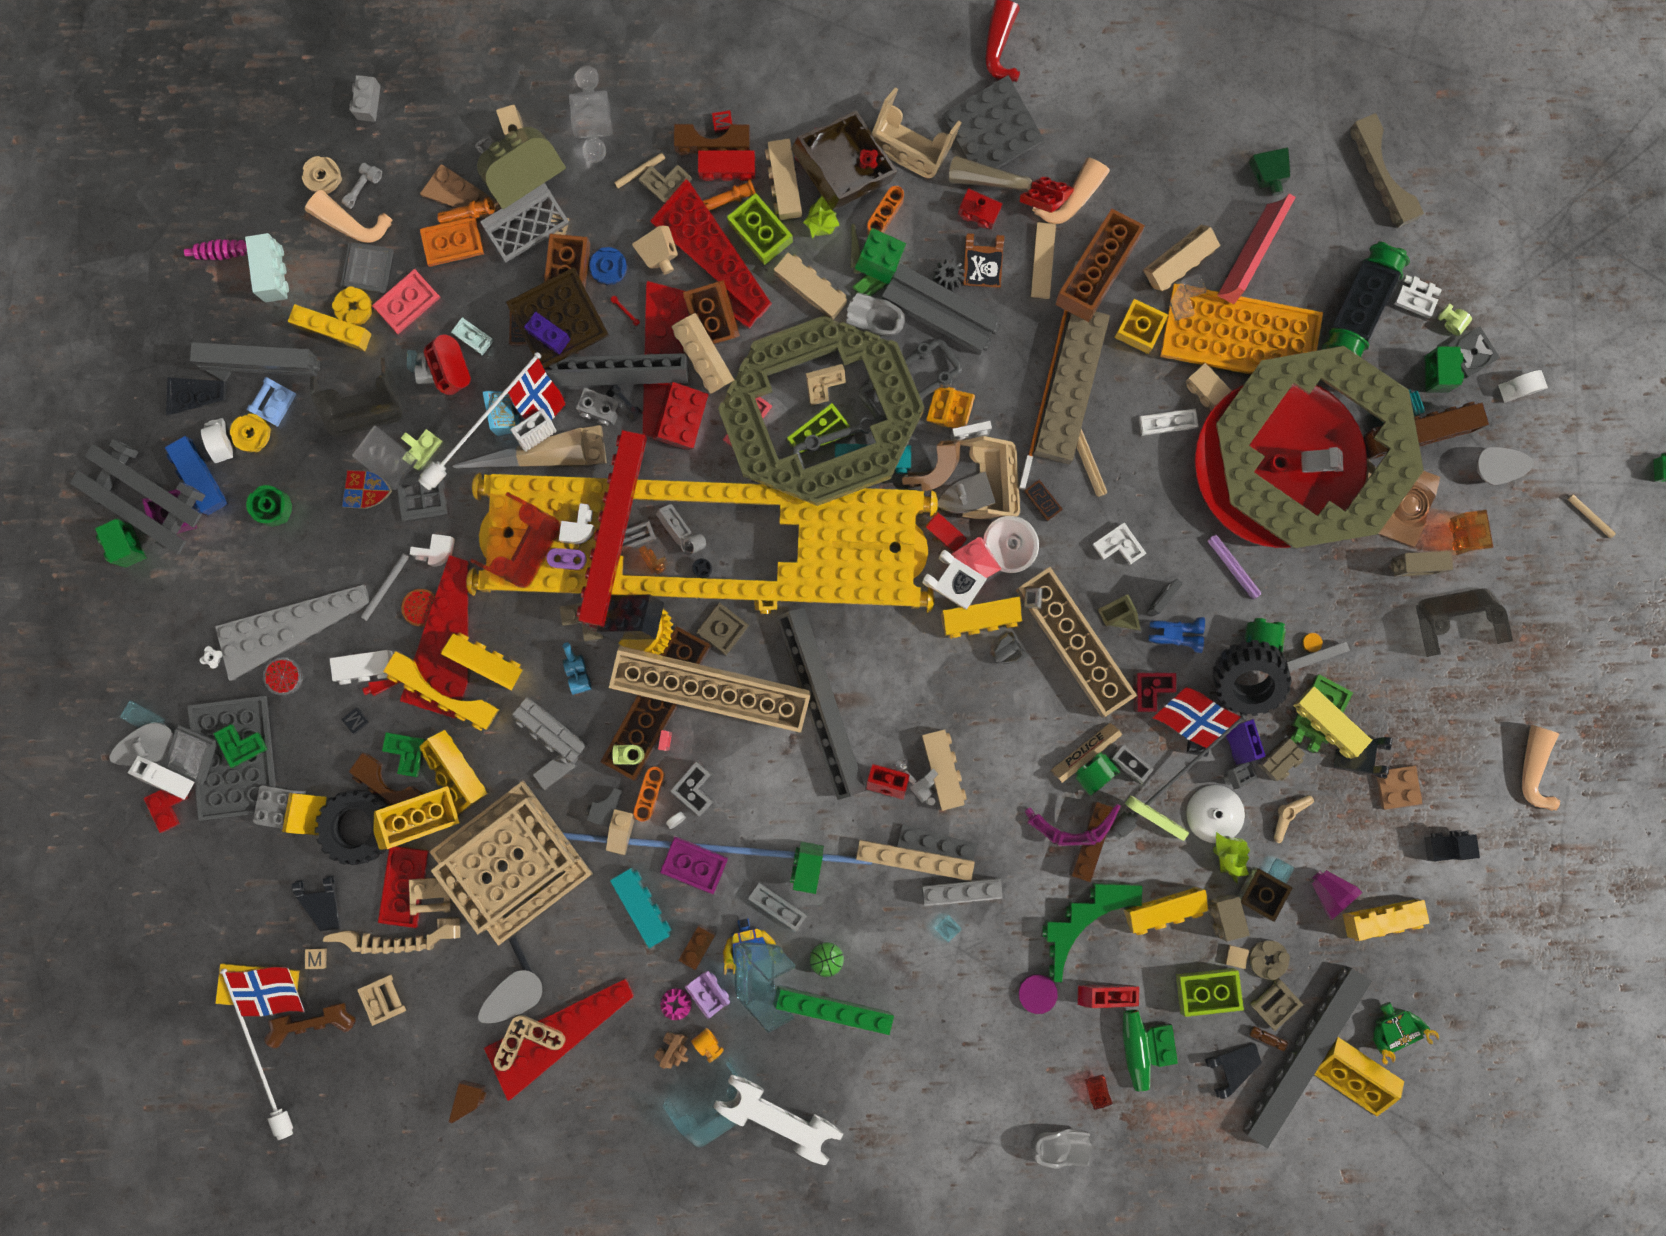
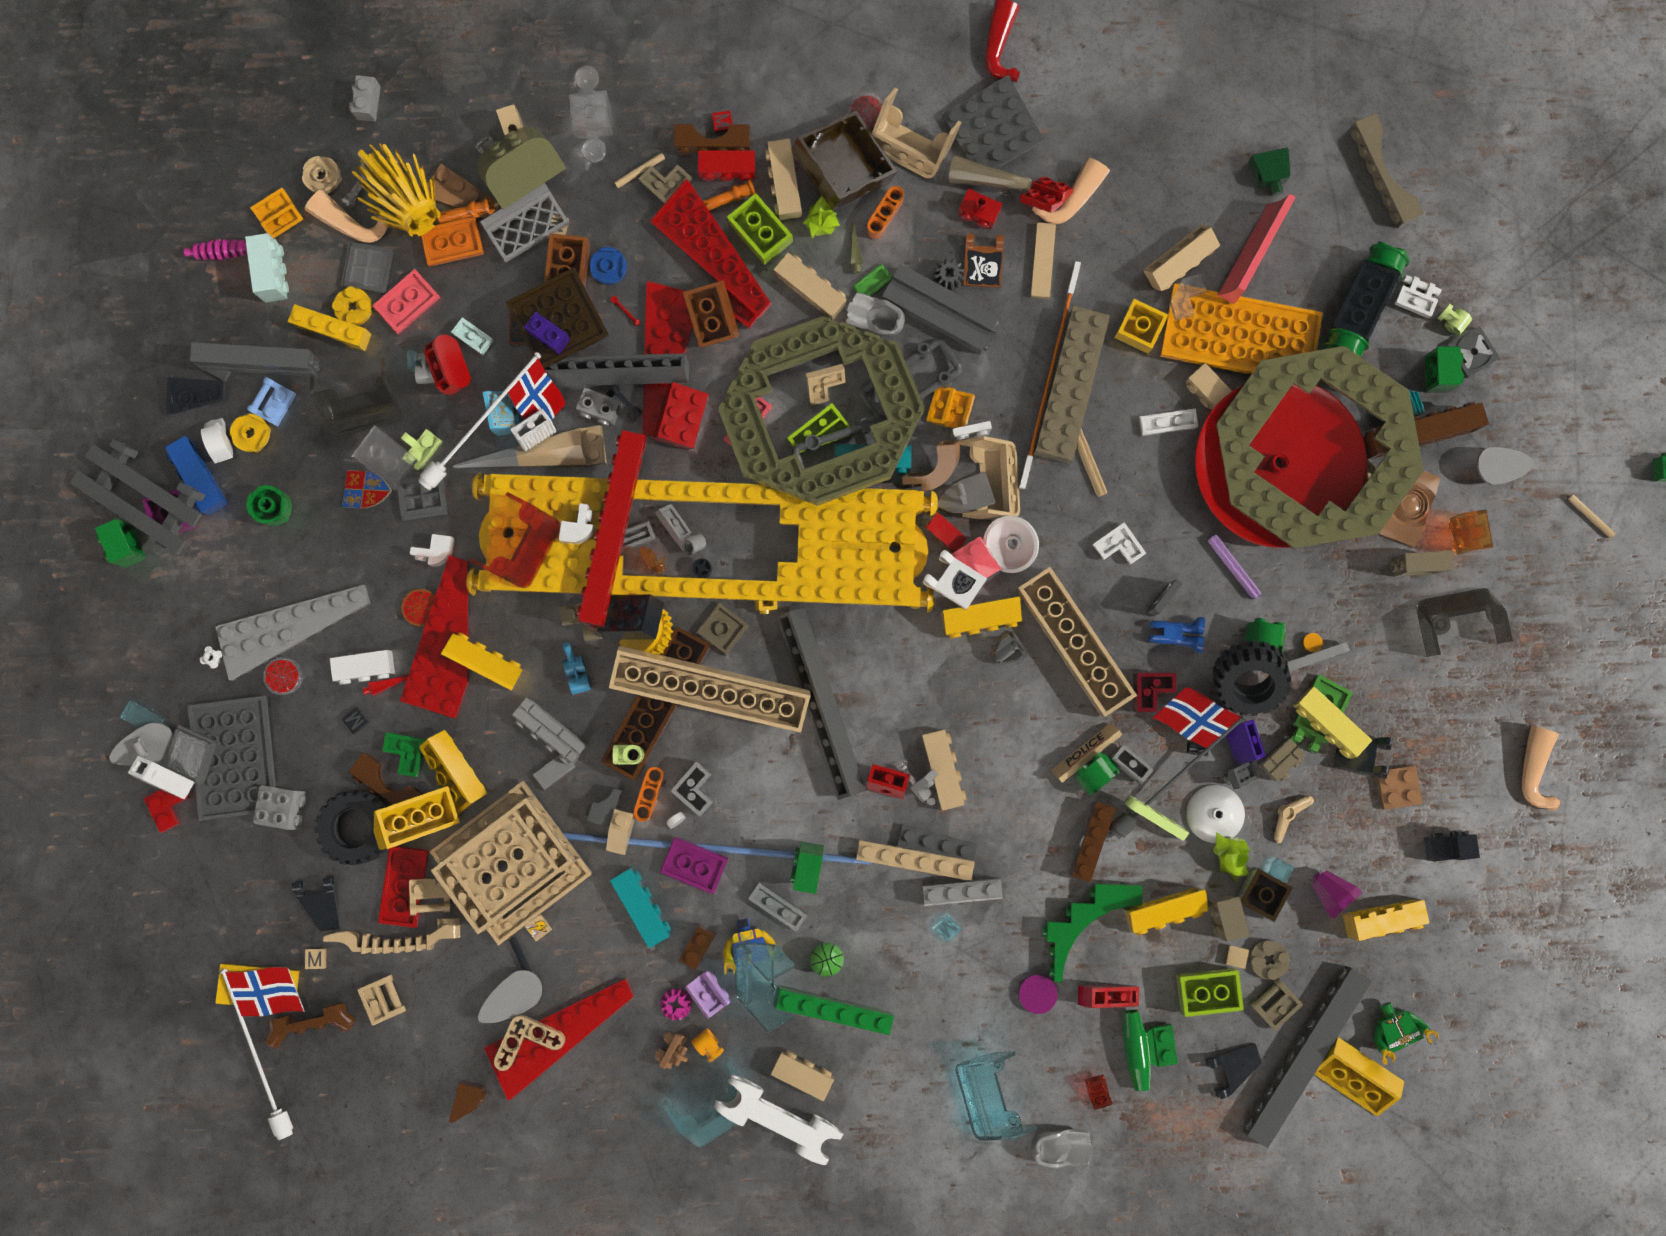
green plate [213,724,268,768] -> none
yellow tile [282,793,327,835] -> none
light grey bar [361,553,409,621] -> none
yellow arch [383,651,500,731] -> none
medium lavender plate [547,548,587,570] -> none
tan torso [632,226,678,275] -> none
coral tile [658,730,672,751] -> none
tan brick [671,313,734,394] -> none
green brick [854,228,906,284] -> none
red plate [859,149,878,169] -> none
tile [1024,479,1063,521] -> none
light grey slope [1024,588,1042,609] -> none
magenta animal [1025,804,1121,846] -> none
dark orange brick [1055,208,1145,322] -> none
olive slope [1098,594,1141,631] -> none
reddish brown axle [1249,1026,1288,1051] -> none
light grey tile [1301,447,1343,472] -> none
white brick [1498,370,1548,403] -> none
none -> light orange slope [250,188,304,238]
none -> yellow plant [352,143,441,237]
none -> tile [525,914,552,942]
none -> tan brick [771,1050,834,1102]
none -> clear tile [848,91,884,129]
none -> clear light blue windscreen [955,1051,1037,1141]

